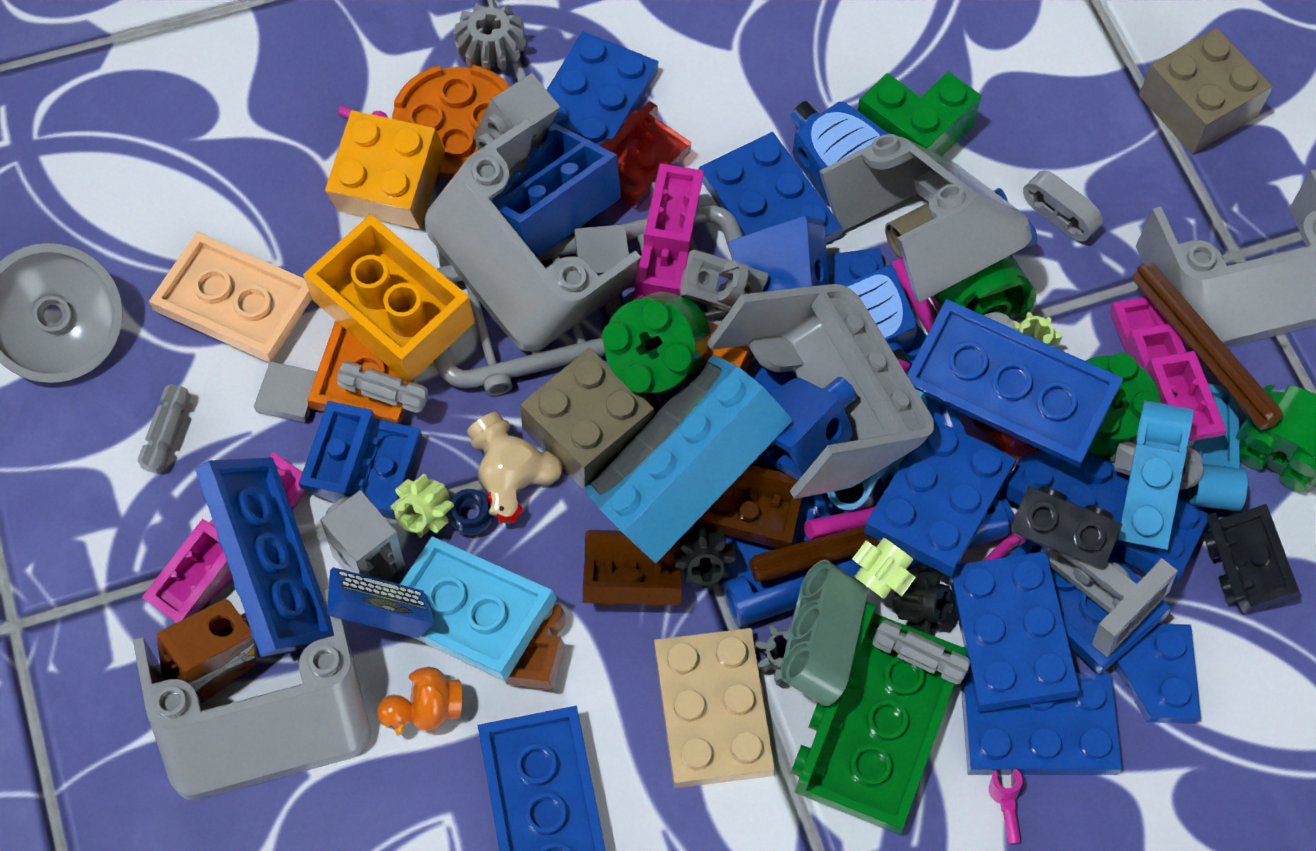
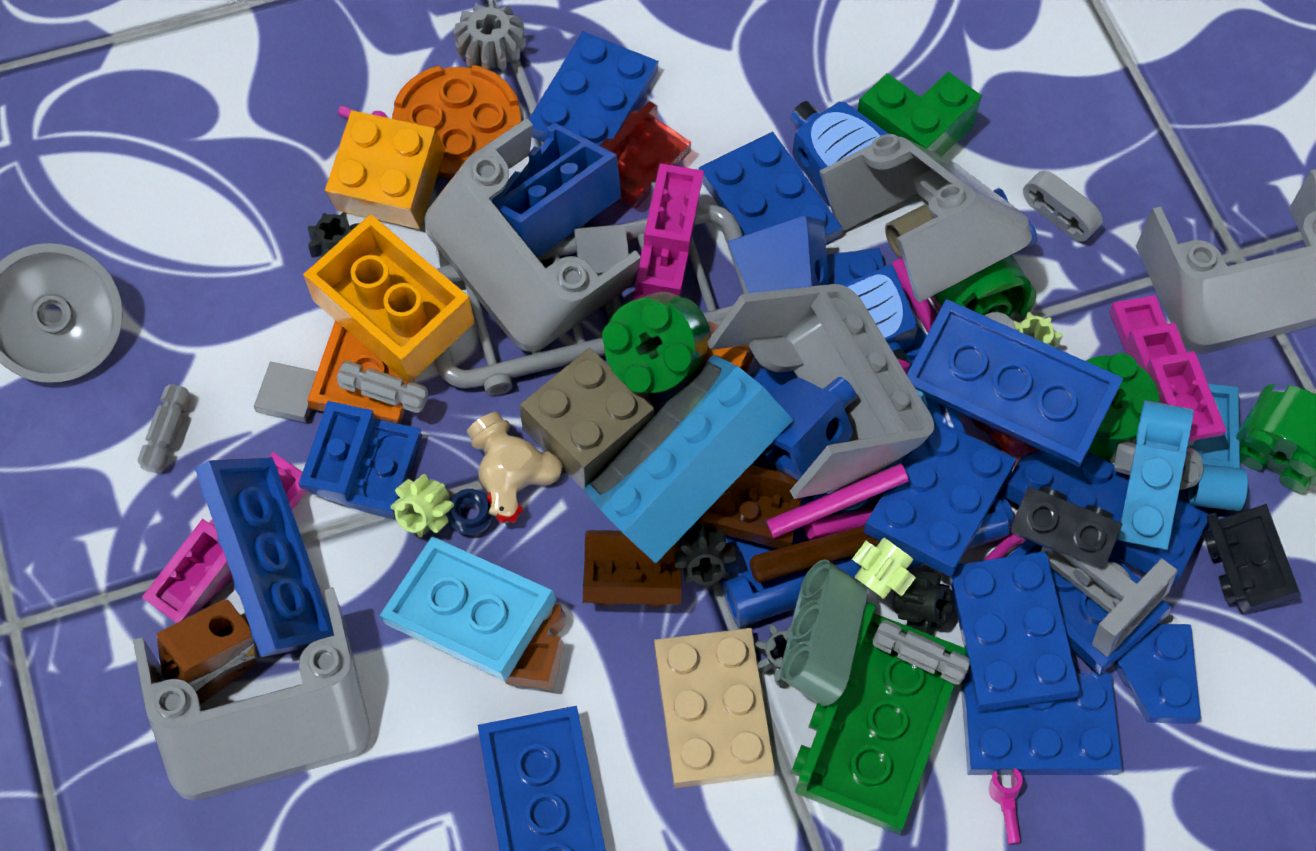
light nougat plate [149,232,312,363] -> none
light grey brick [320,490,406,582] -> none
blue slope [327,567,433,638] -> none
orange animal [377,666,462,736] -> none
light grey brick [473,73,560,151] -> none
light grey hips [679,250,769,311] -> none
reddish brown axle [1133,263,1283,430] -> none
dark tan brick [1139,27,1273,155] -> none
none -> pearl dark grey gear [308,212,360,258]
none -> dark pink bar [766,463,909,539]

